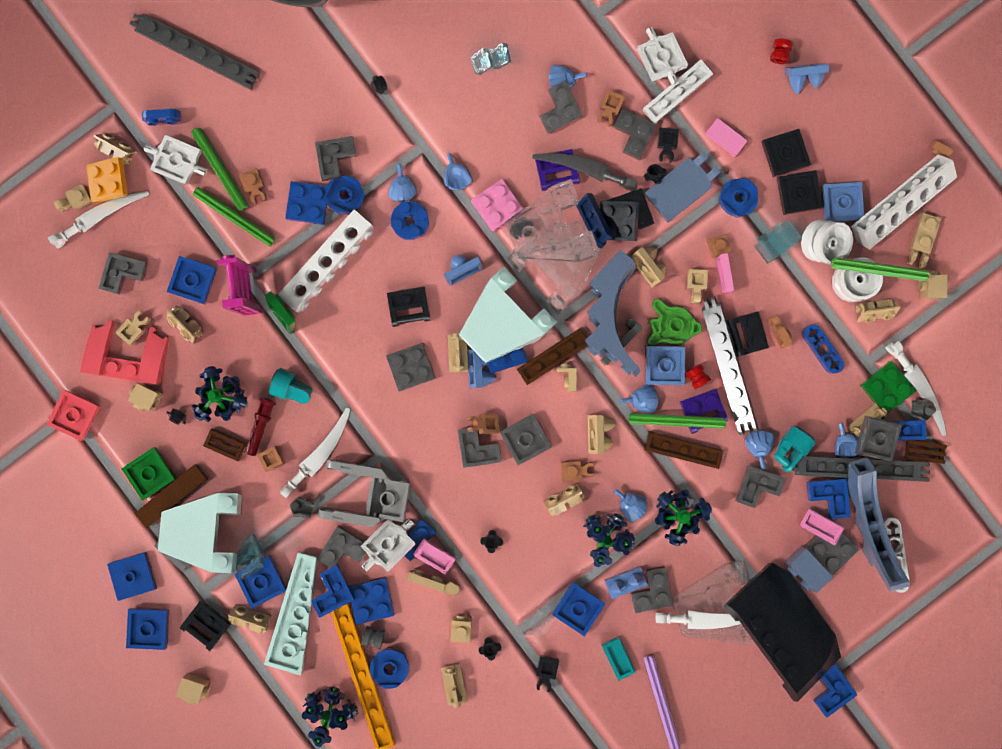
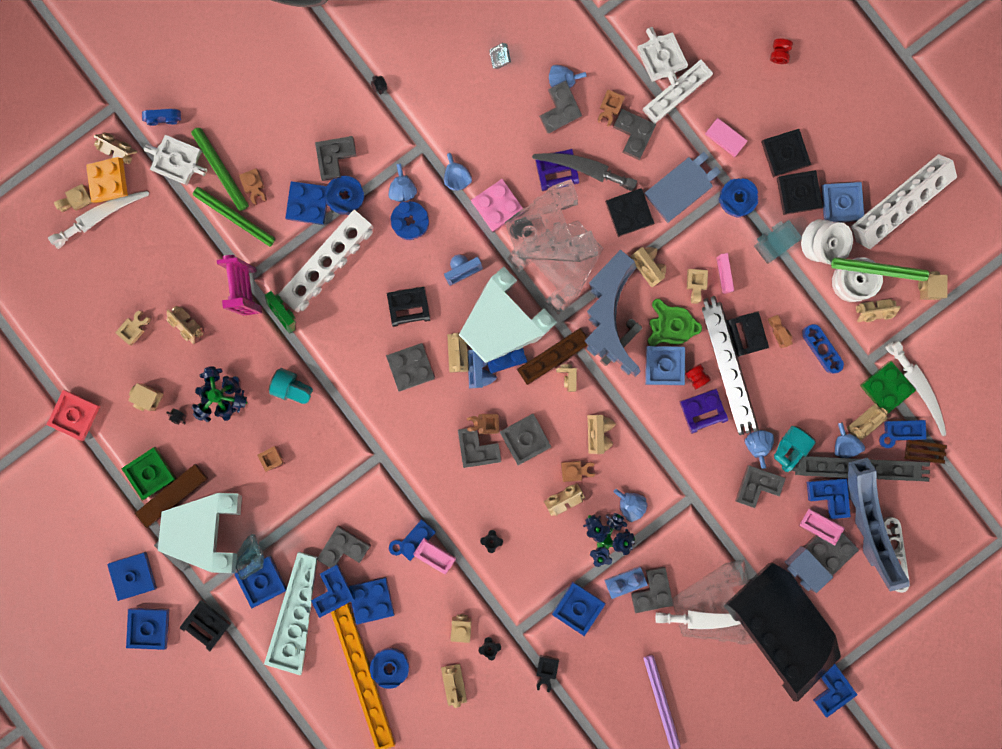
coral wedge [80,320,169,385] -> none
flat silver plate [98,252,148,295] -> none
dark grey hinge [129,14,260,90] -> none
blue plate [167,256,217,305] -> none
tan brick [176,673,210,704] -> none
reddish brown tile [203,428,247,461] -> none
tan hinge [228,604,272,634] -> none
dark red pin [244,397,277,456] -> none
white sword [280,408,350,498] -> none
dark grey arm [290,496,314,518] -> none
dark blue plant [302,687,358,747] -> none
light grey plate [318,459,410,527] -> none
white plate [361,518,415,572] -> none
dark grey wheel [362,626,385,649] -> none
tan hinge [406,569,460,595] -> none
clear light blue plate [470,48,493,75] -> none
clear plate [524,607,554,645] -> none
dark blue plate [576,193,614,248] -> none
black plate [599,201,639,241] -> none
teal tile [601,636,636,681] -> none
medium blue piece [620,385,658,414] -> none
bright green axle [629,413,726,429] -> none
black plate [644,164,666,184] -> none
reddish brown tile [644,432,723,469] -> none
dark blue plant [655,489,712,546] -> none
black plate [657,128,679,163] -> none
nougat plate [707,234,732,258] -> none
medium blue tile [785,63,829,94] -> none
flat silver plate [855,416,902,461] -> none
tan hinge [907,213,941,269] -> none
dark grey arm [911,400,936,421] -> none
nougat plate [928,140,954,157] -> none

